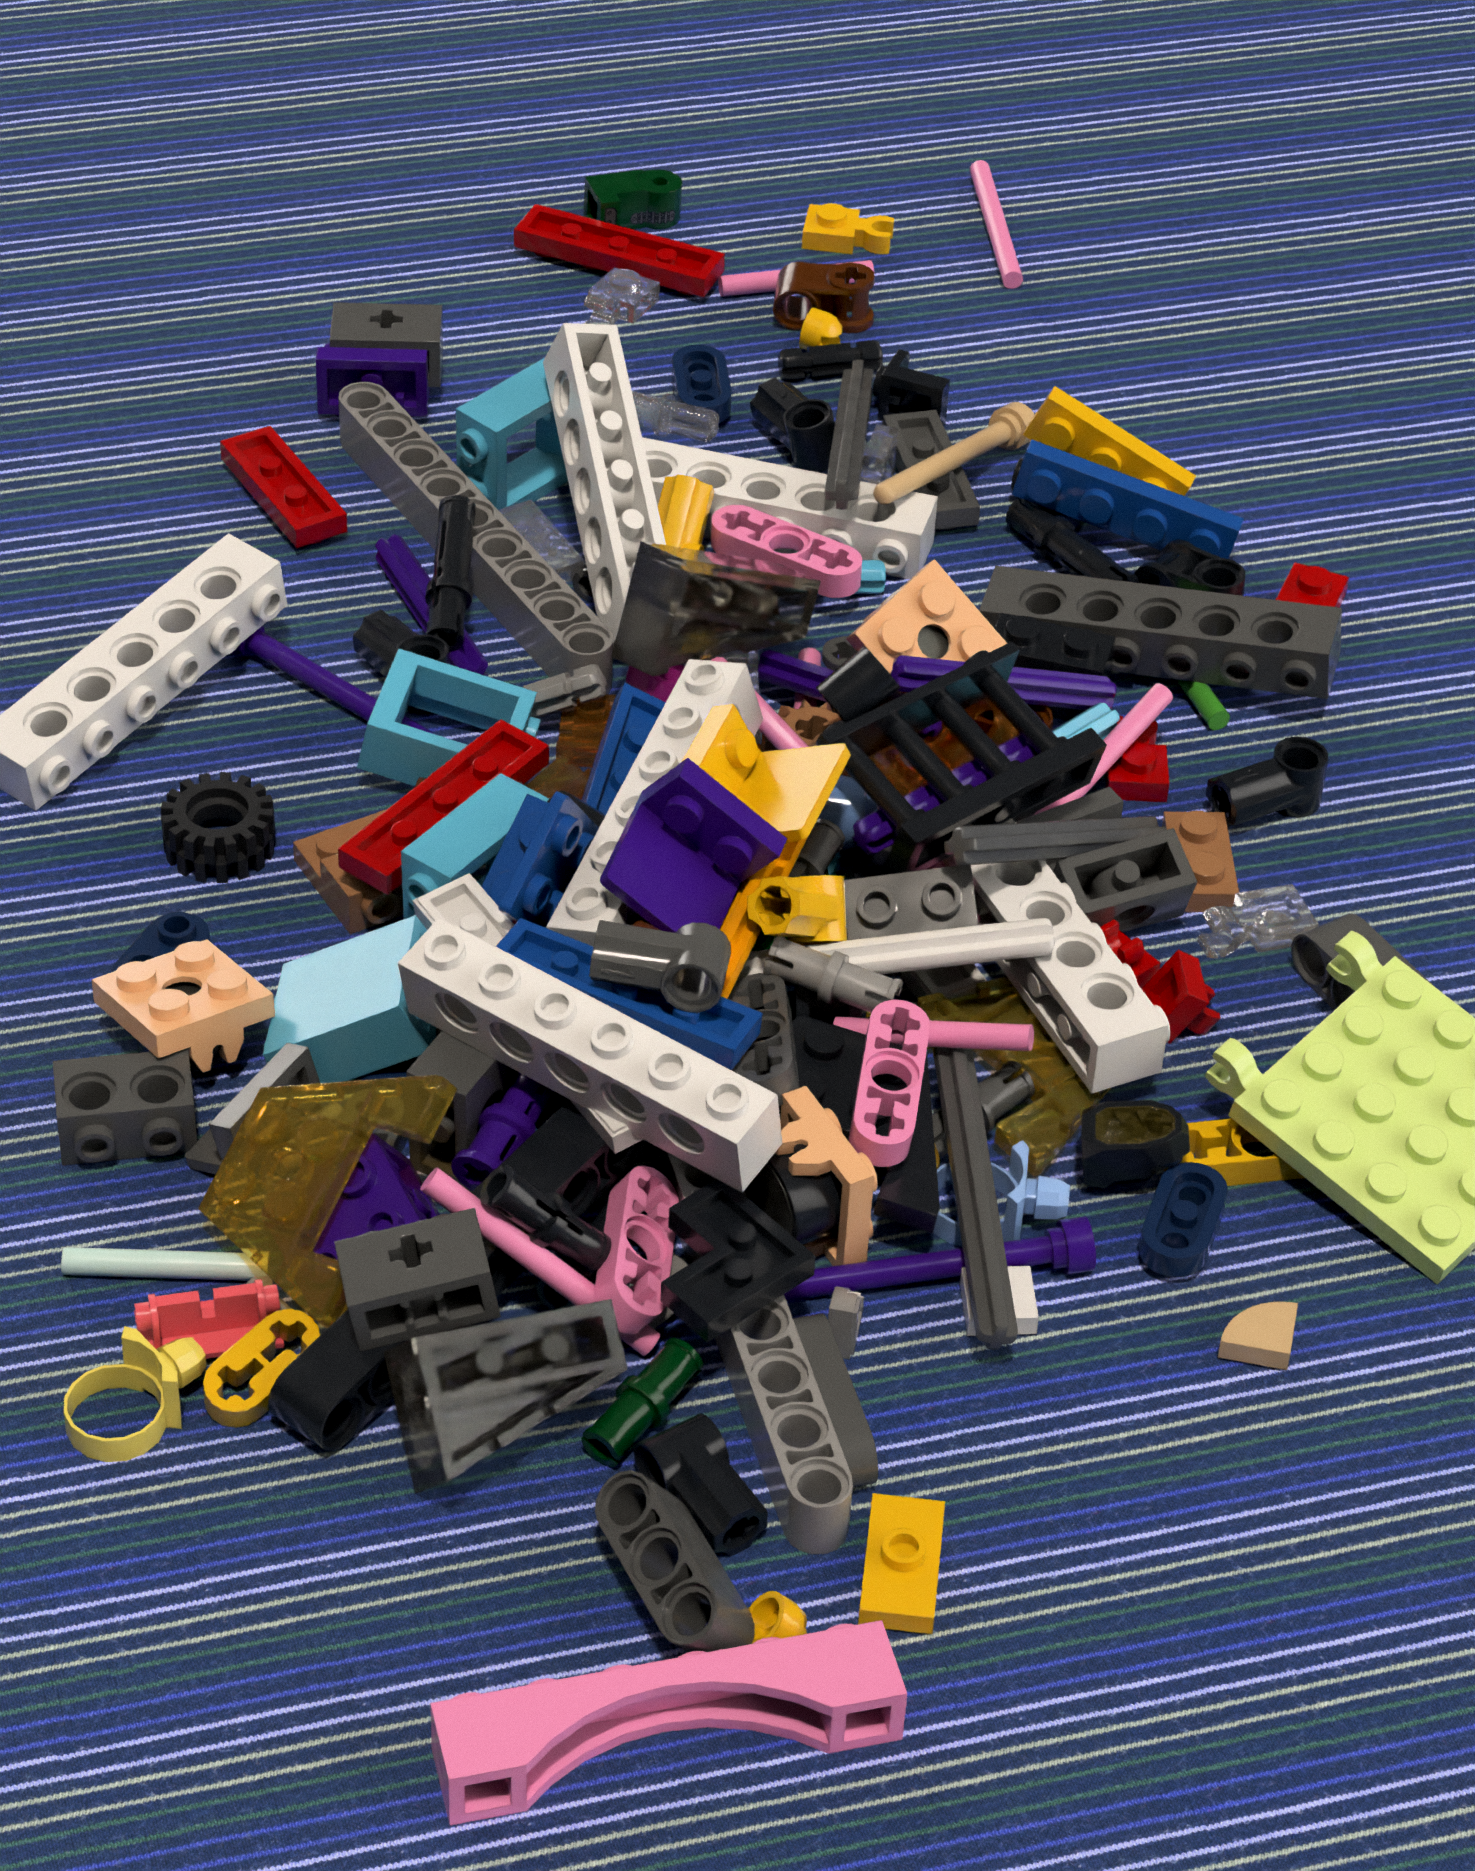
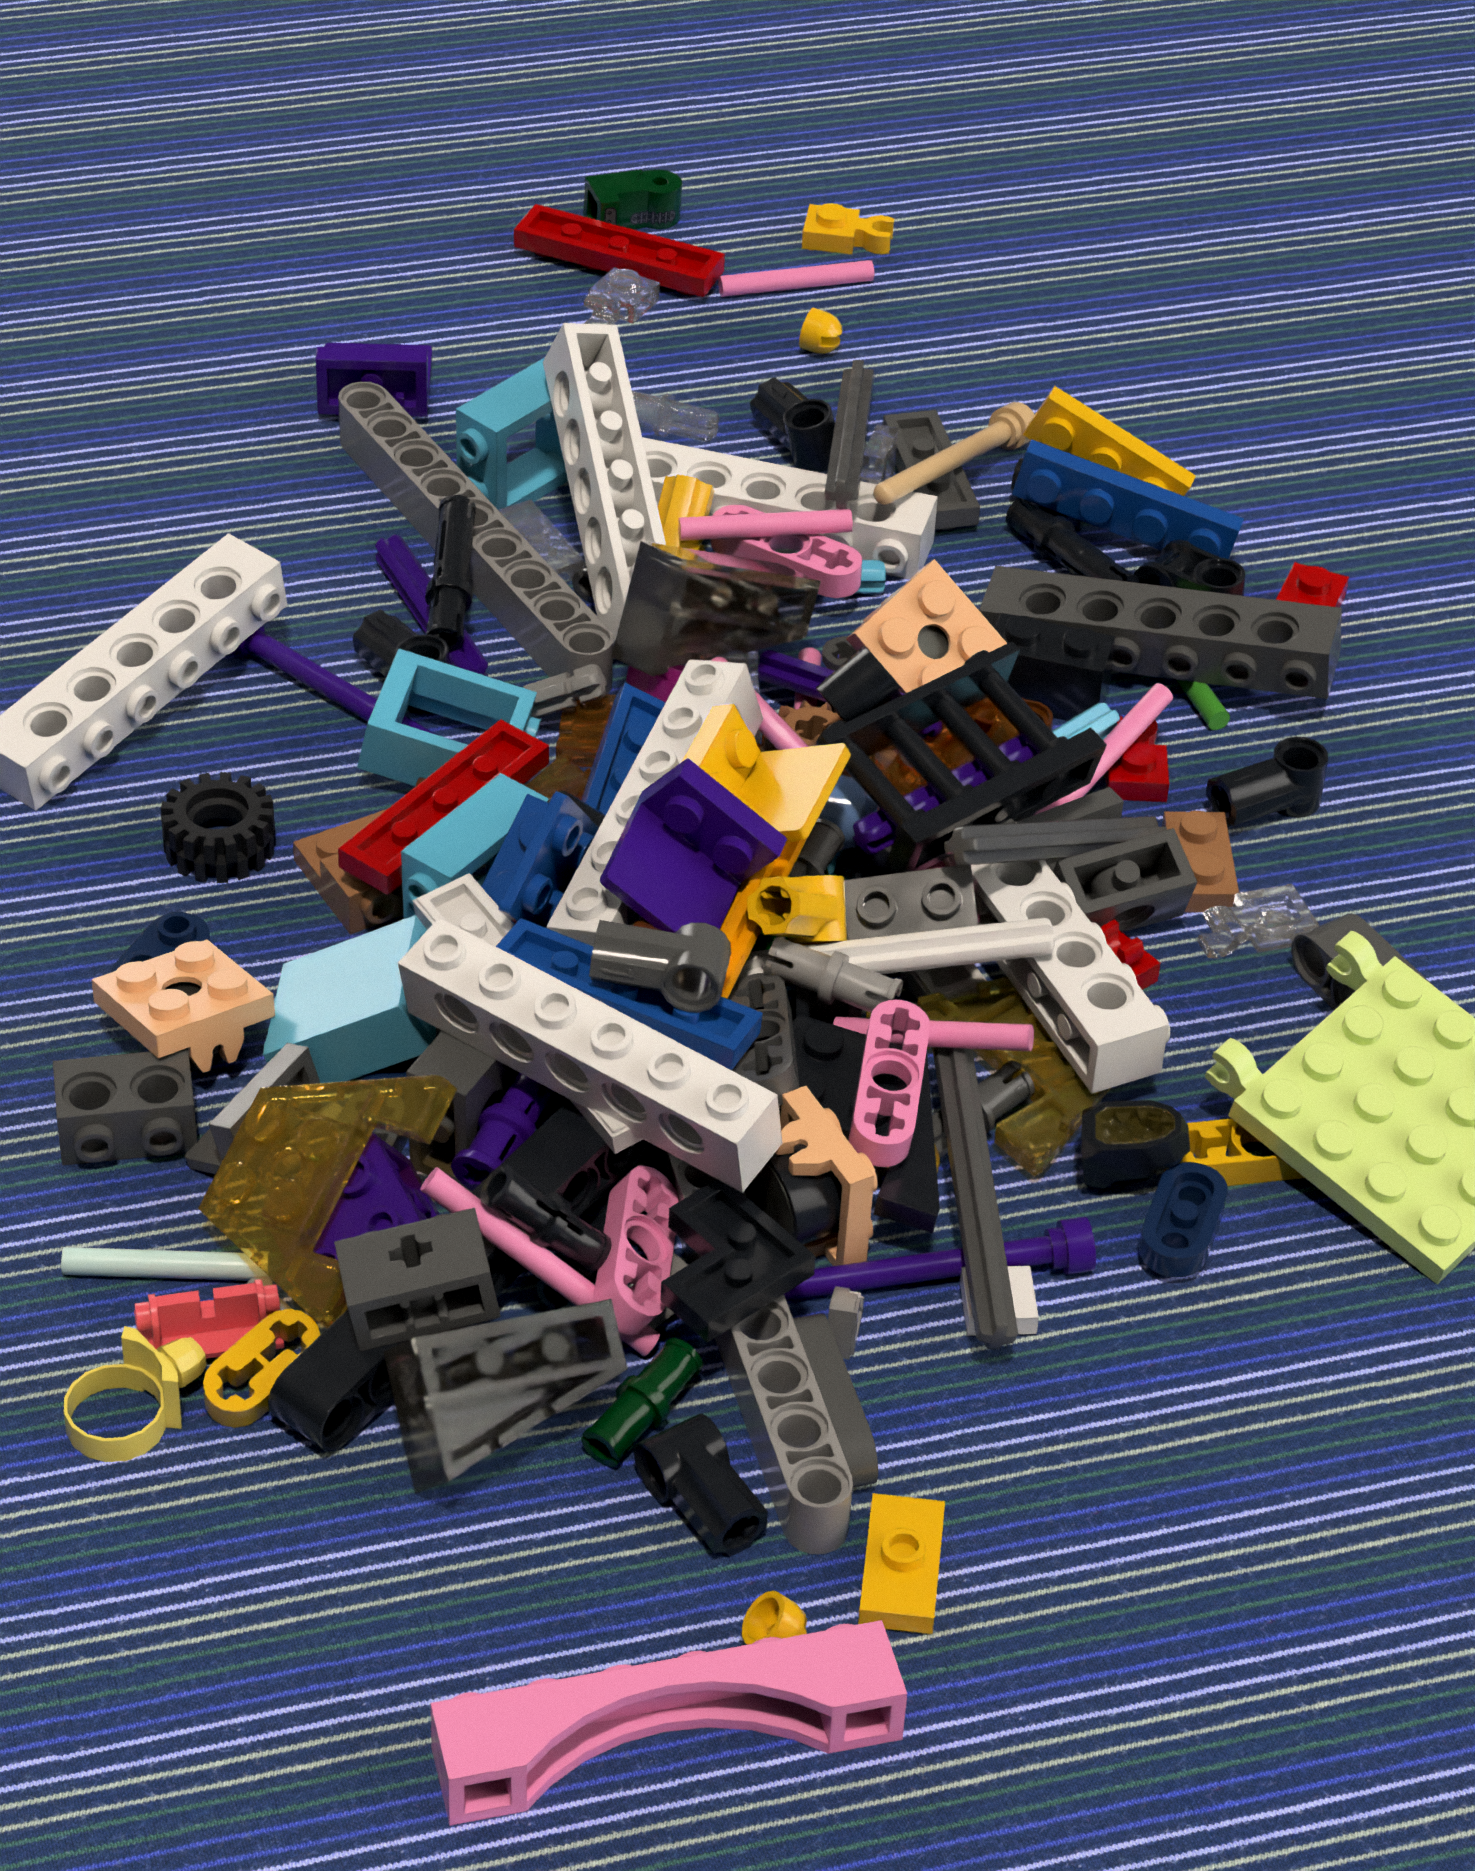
red plate [220,426,348,548] -> none
dark grey brick [330,302,443,387] -> none
dark grey beam [595,1470,755,1652] -> none
dark blue plate [671,345,732,428] -> none
reddish brown piece [773,261,875,333] -> none
black axle [778,340,883,381] -> none
black bracket [873,349,950,427] -> none
dark purple axle [890,655,1116,710] -> none
light blue piece [933,1140,1070,1247] -> none
bright pink bar [970,160,1023,289] -> none
red tile [1141,950,1221,1044] -> none
tan tile [1218,1301,1298,1370] -> none
none -> bright pink bar [678,509,853,541]

